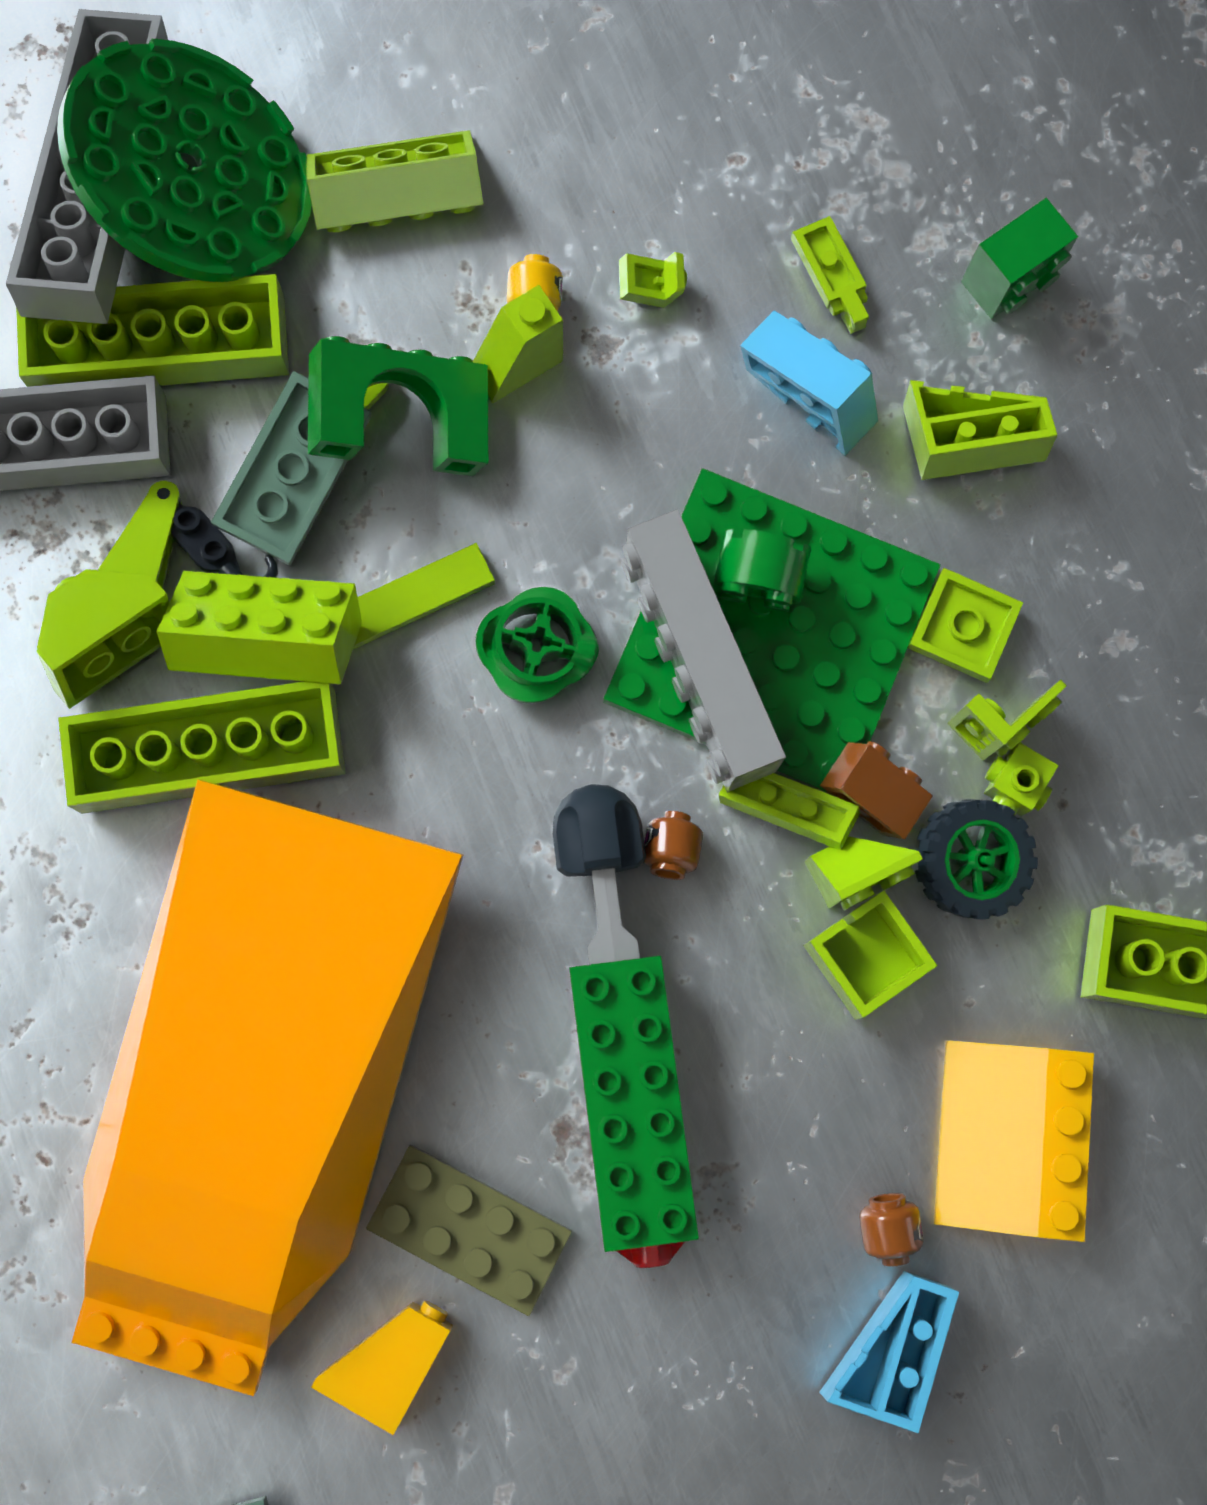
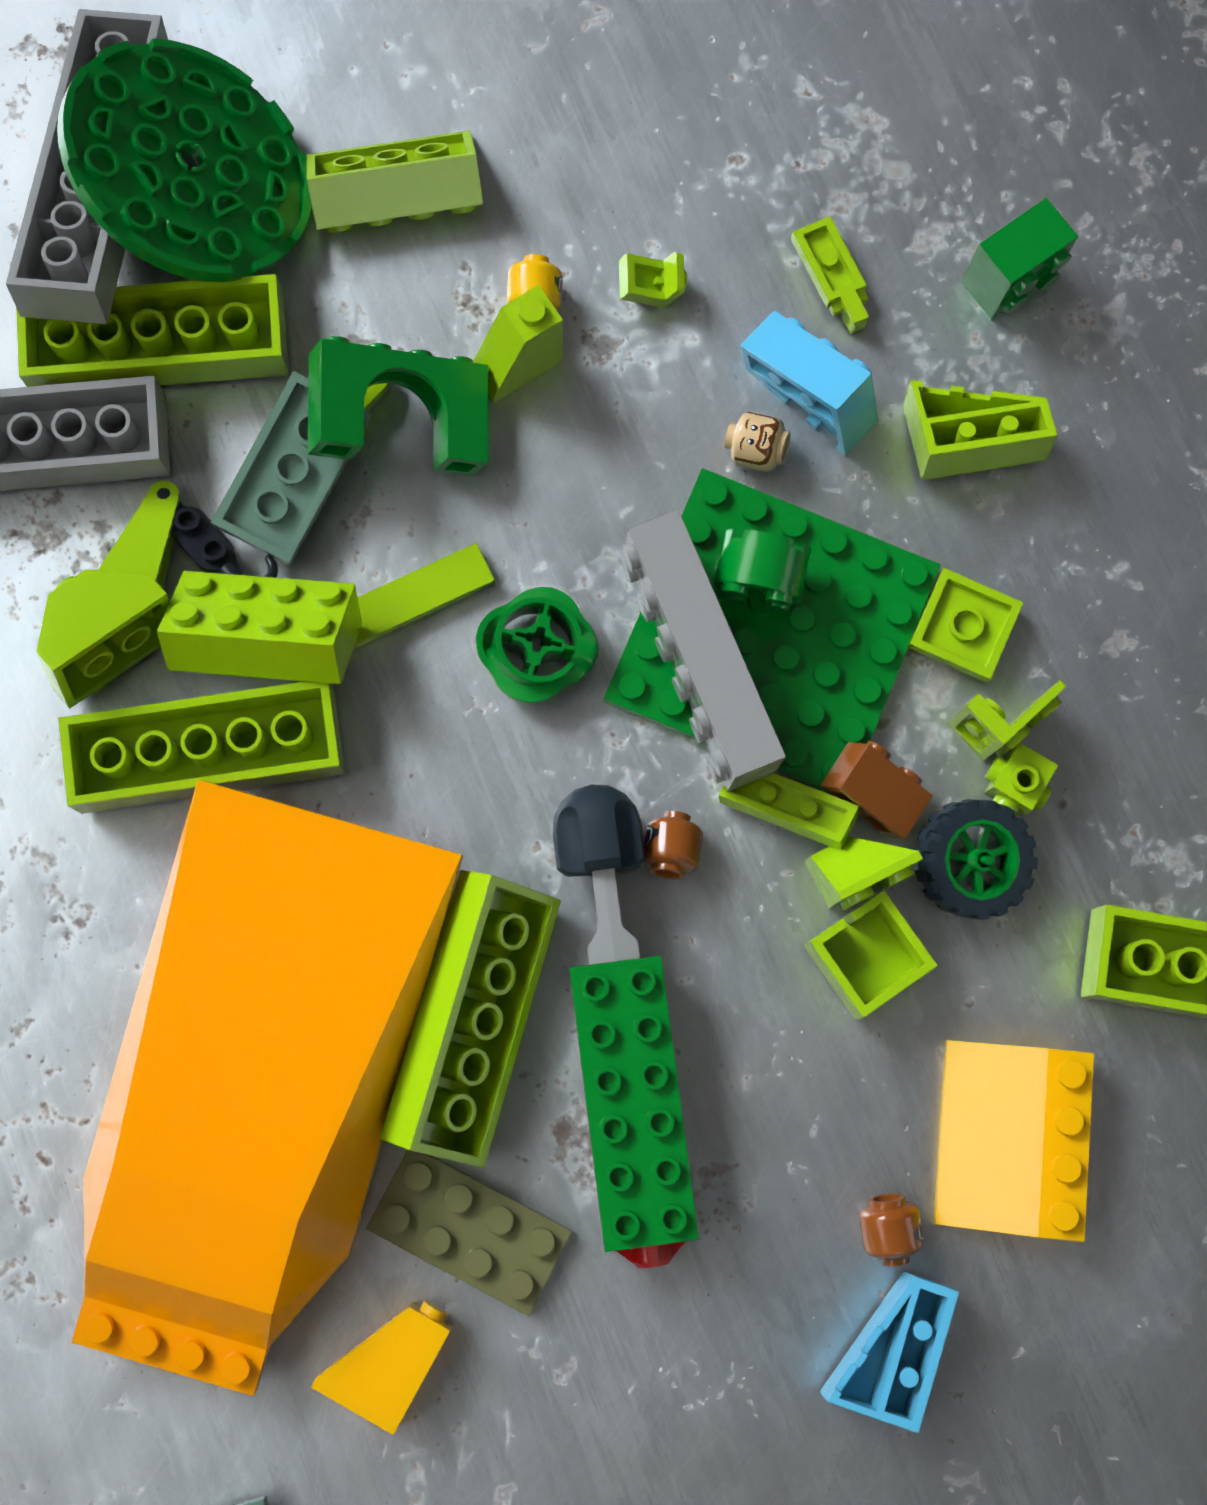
none -> lime brick [380,870,561,1168]
none -> tan head [725,412,791,472]

